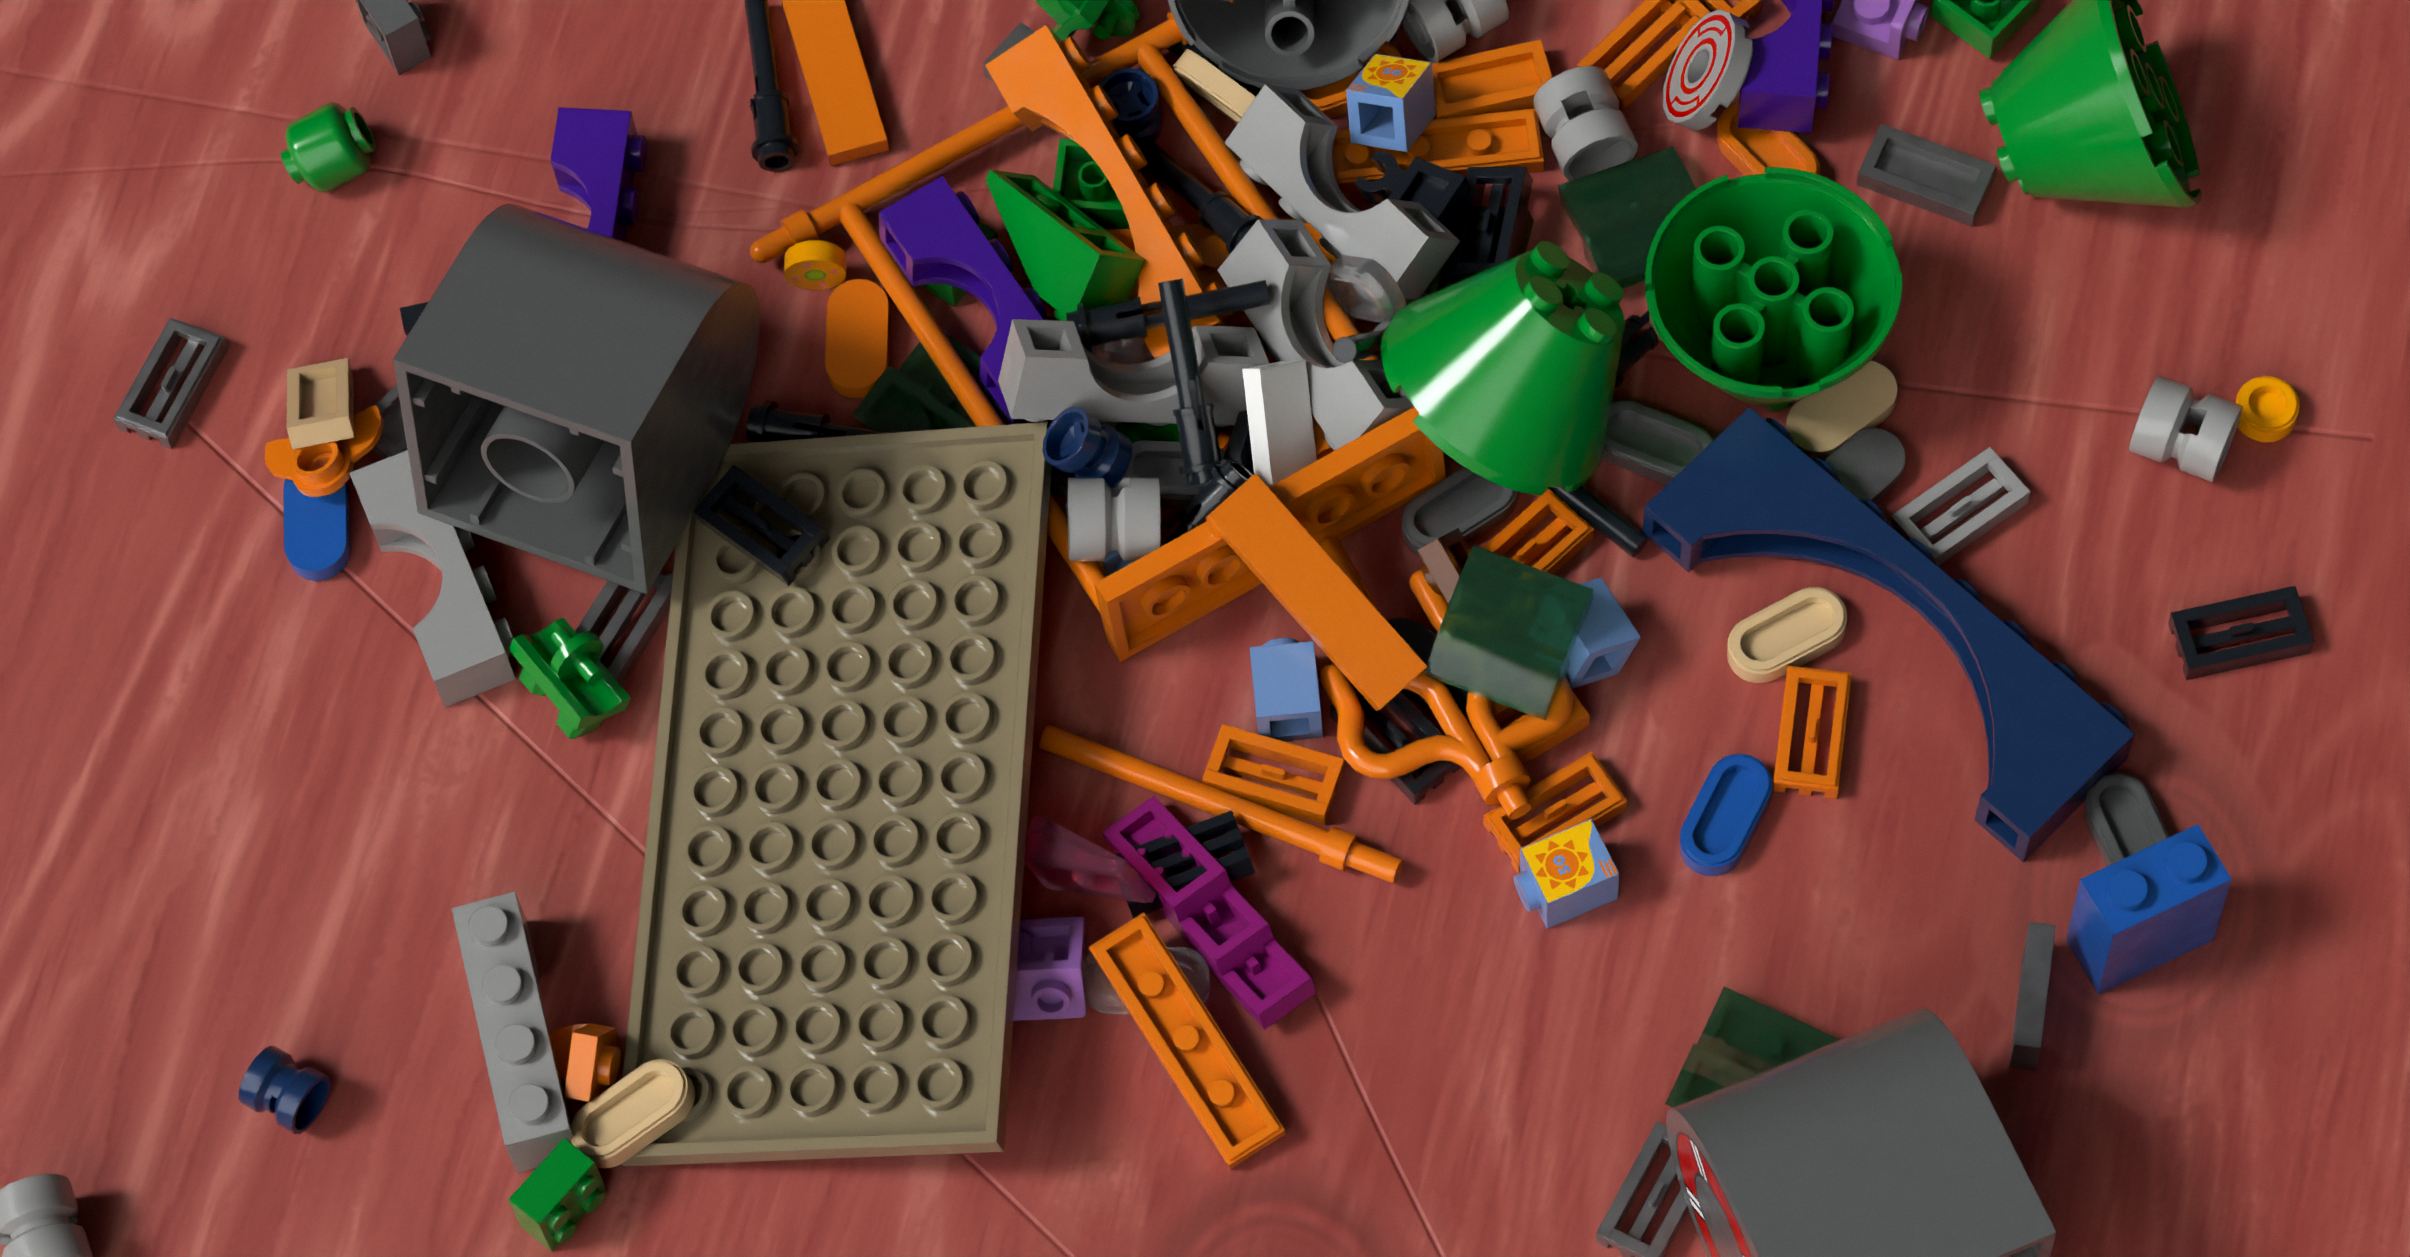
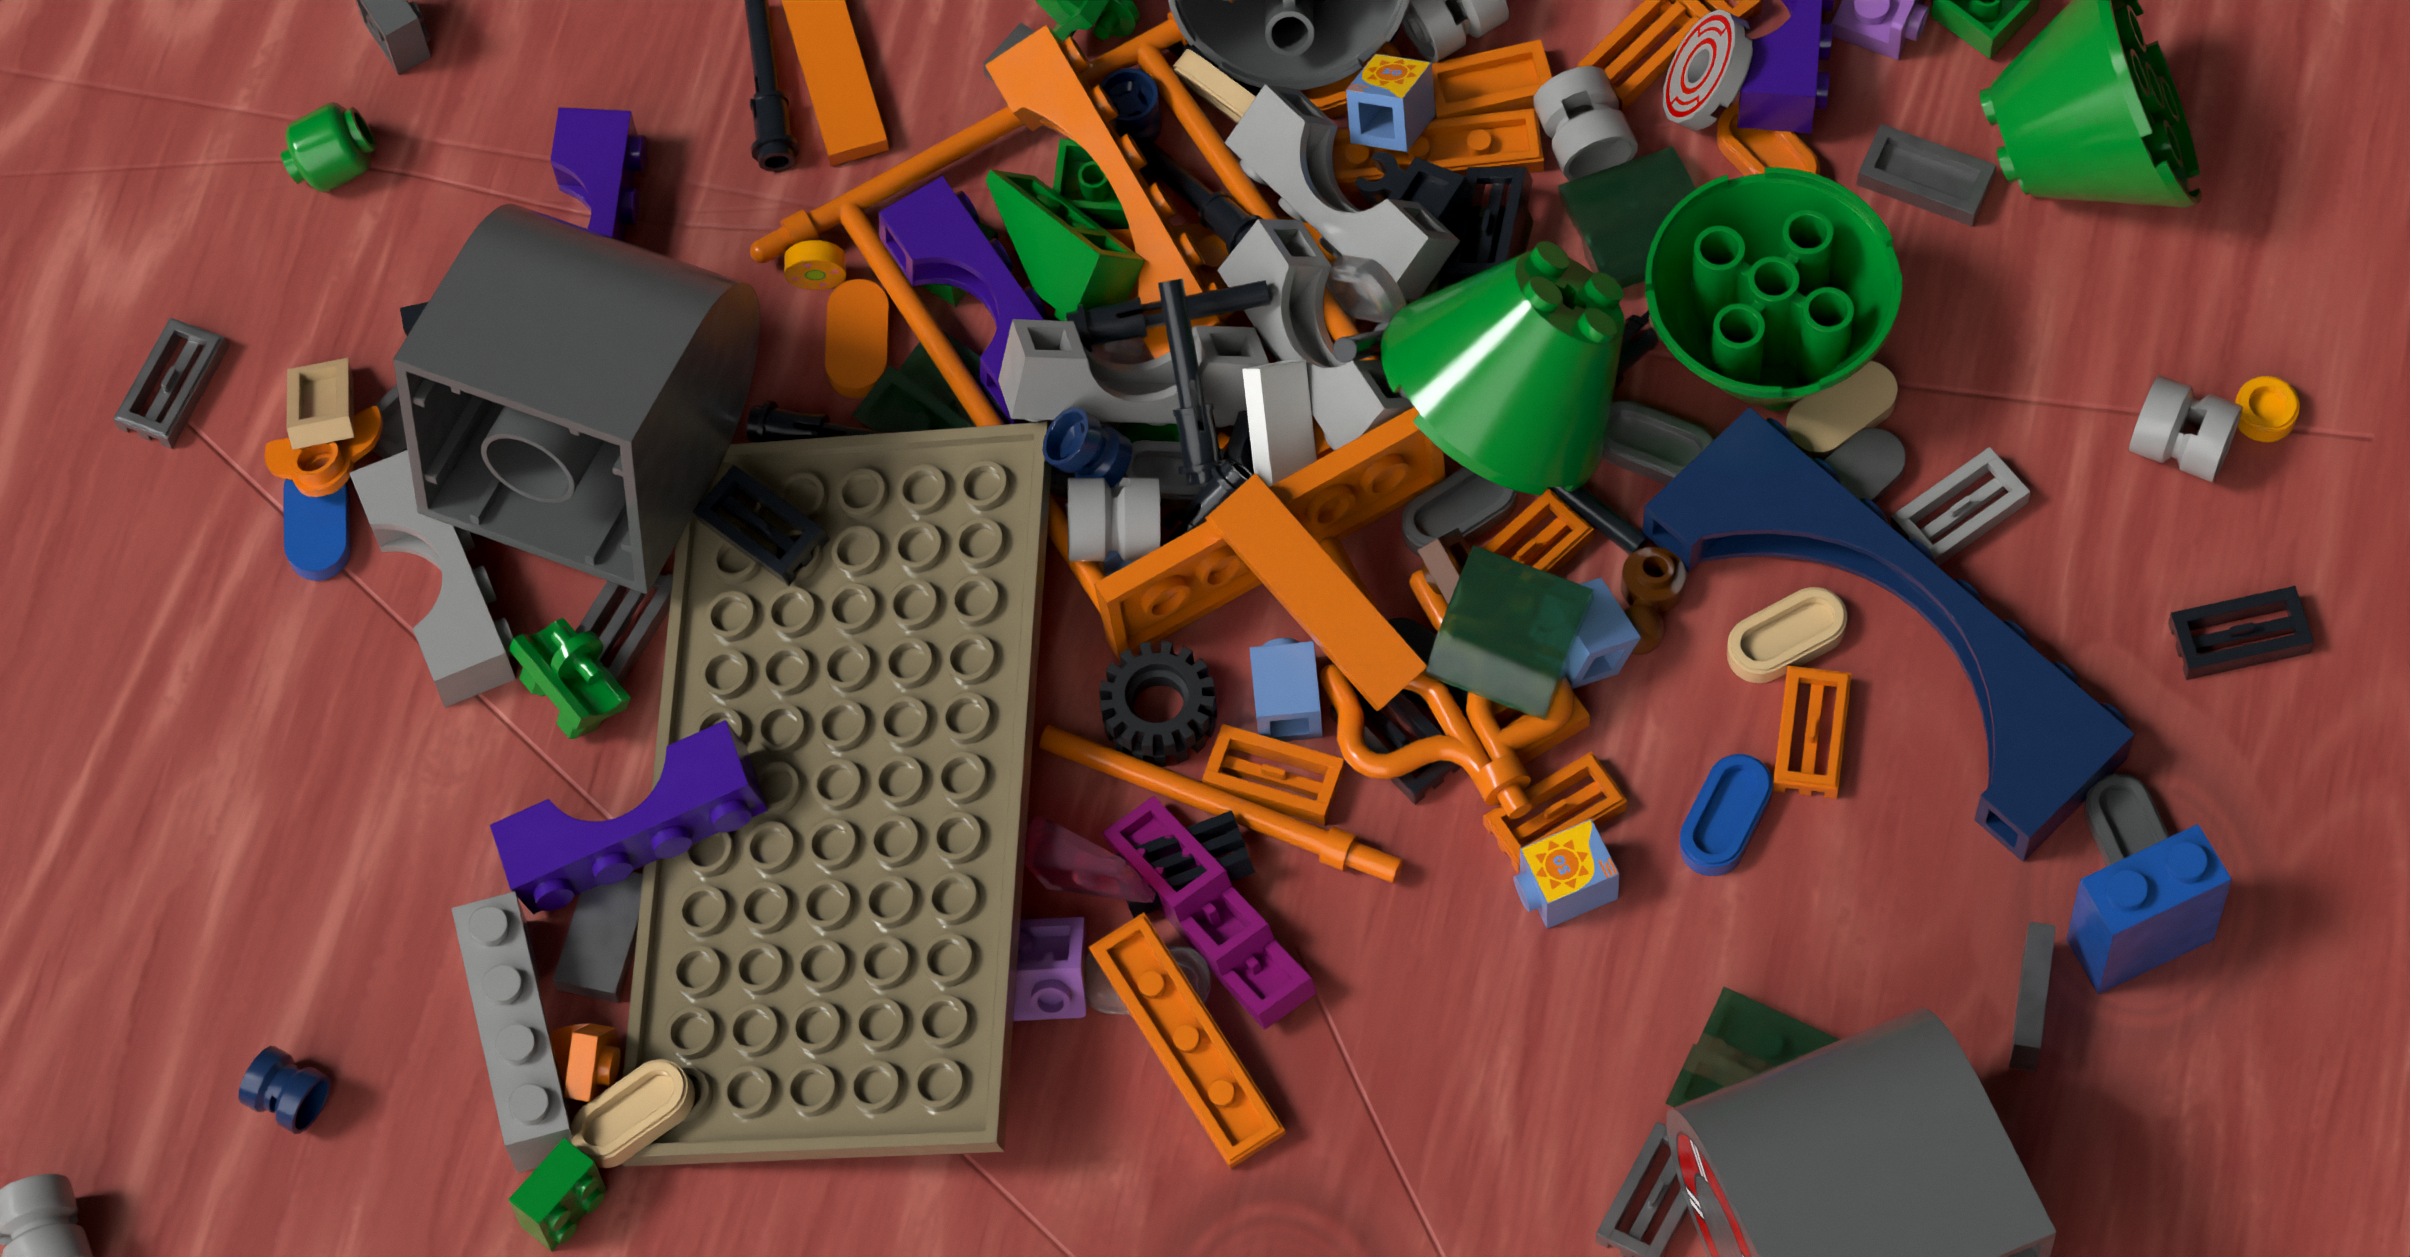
none -> dark purple arch [490,720,768,915]
none -> flat silver tile [553,872,643,1003]
none -> black tyre [1099,641,1217,767]
none -> reddish brown plate [1620,547,1686,655]

